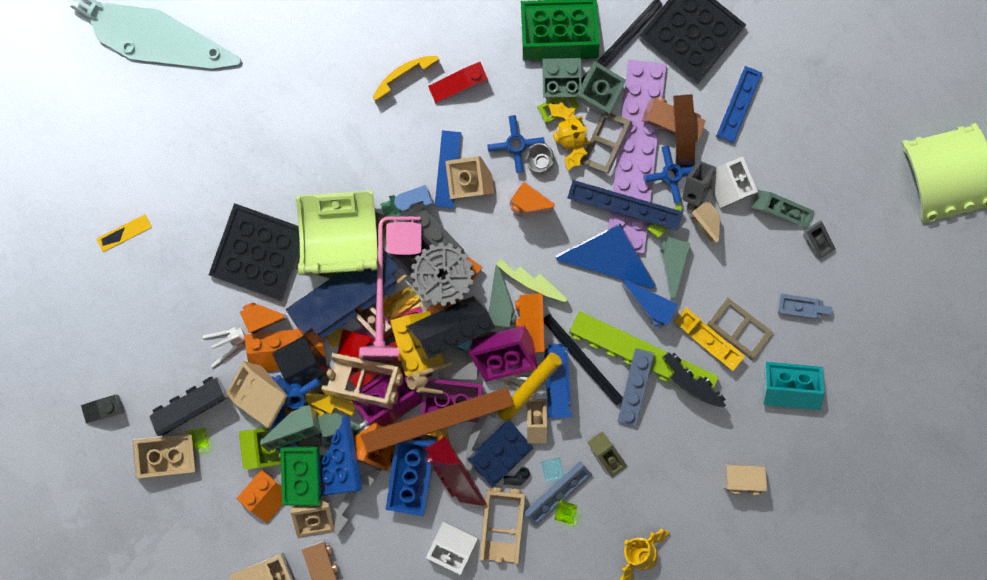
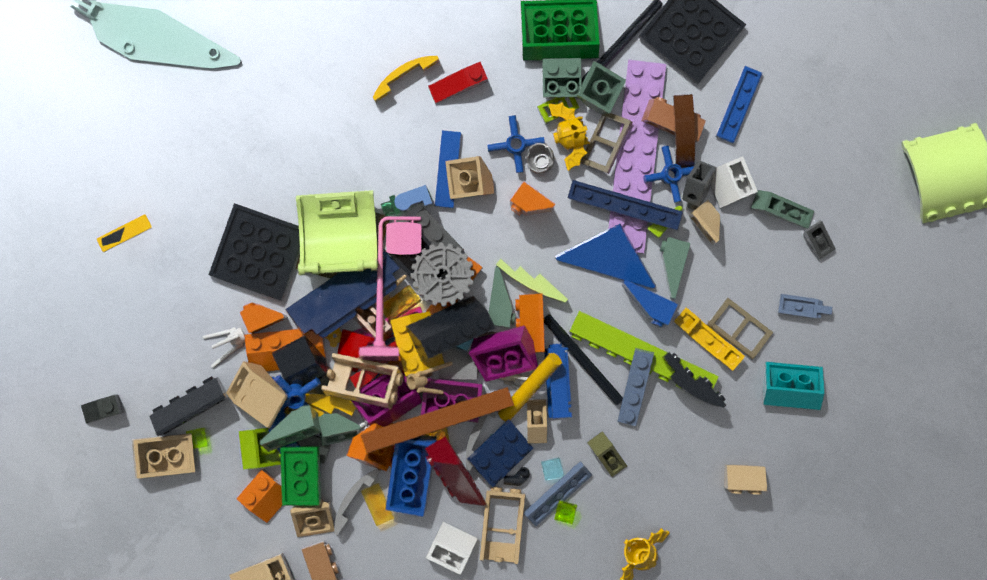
blue tile [320,416,362,496] -> none
none -> clear yellow plate [361,483,394,526]

